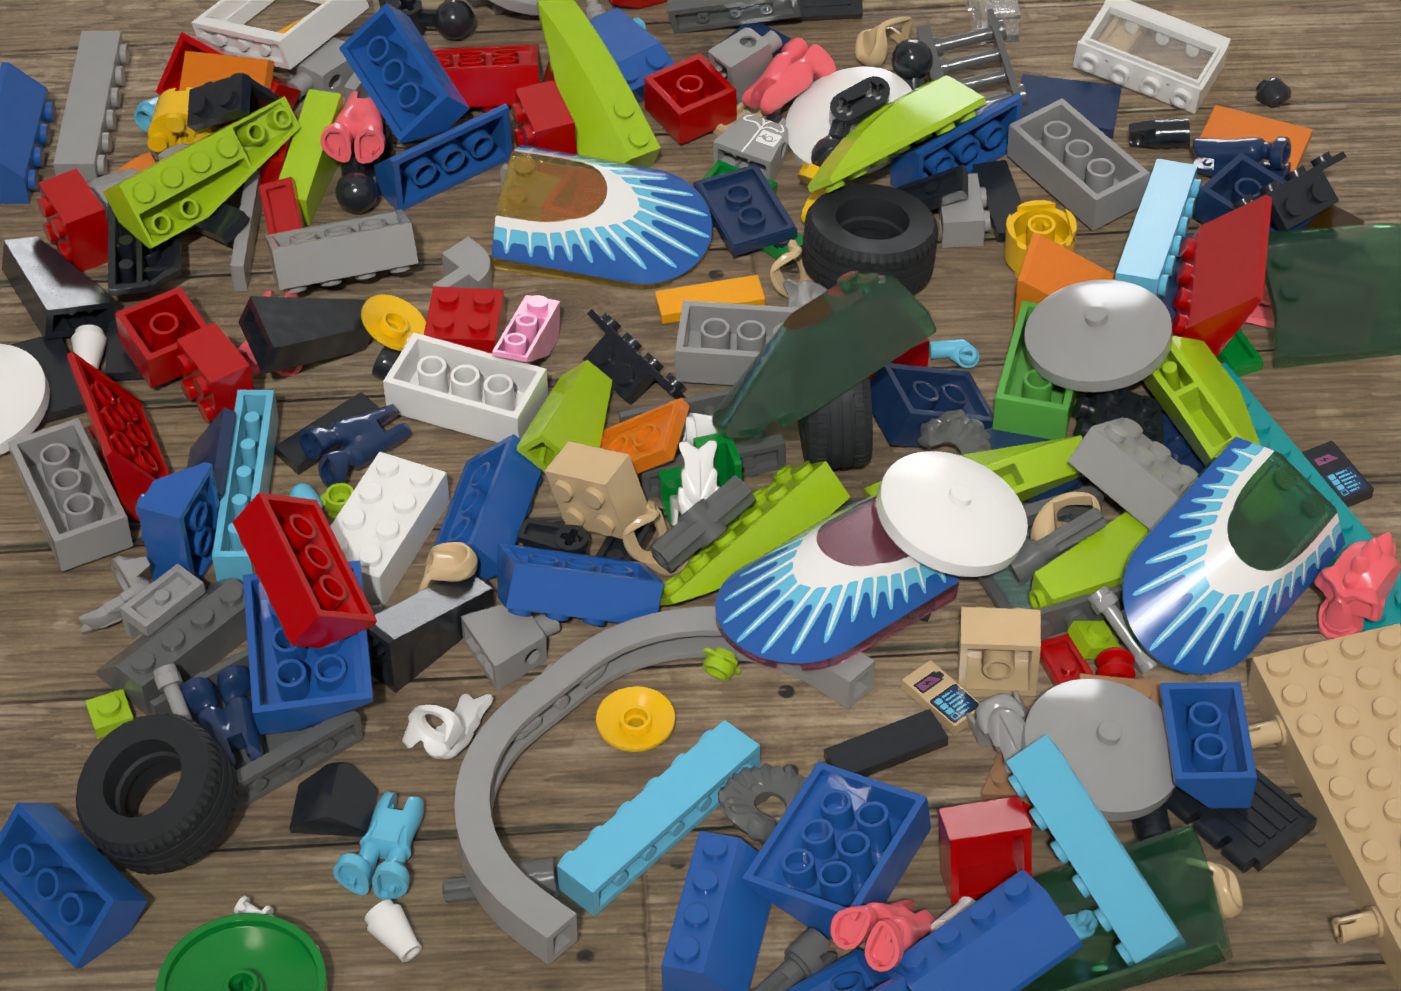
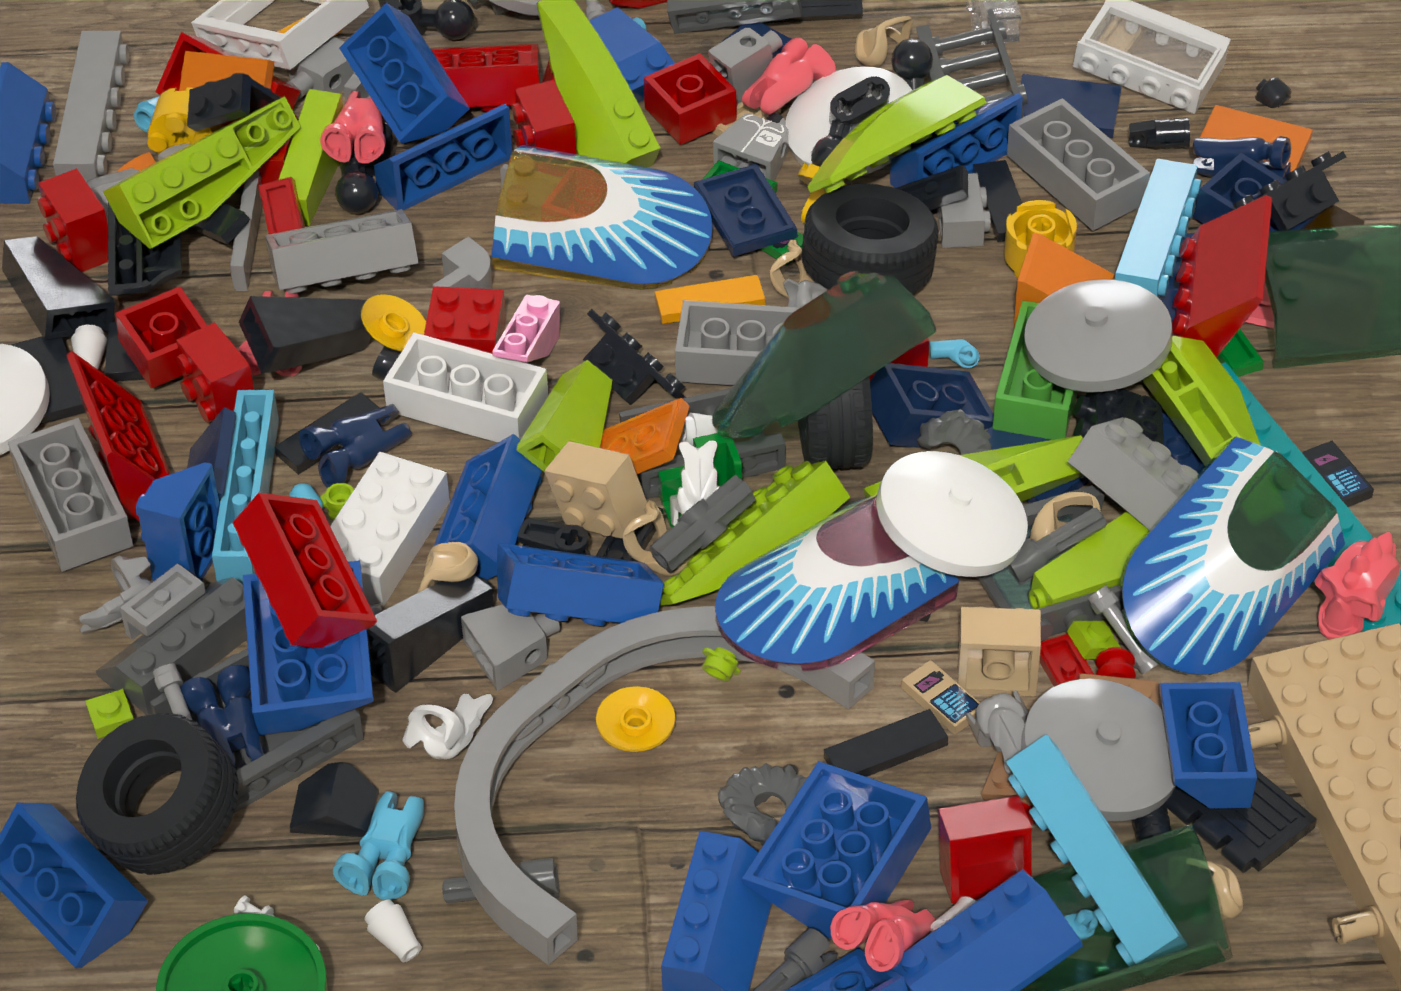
medium azure brick [557,720,760,917] -> none

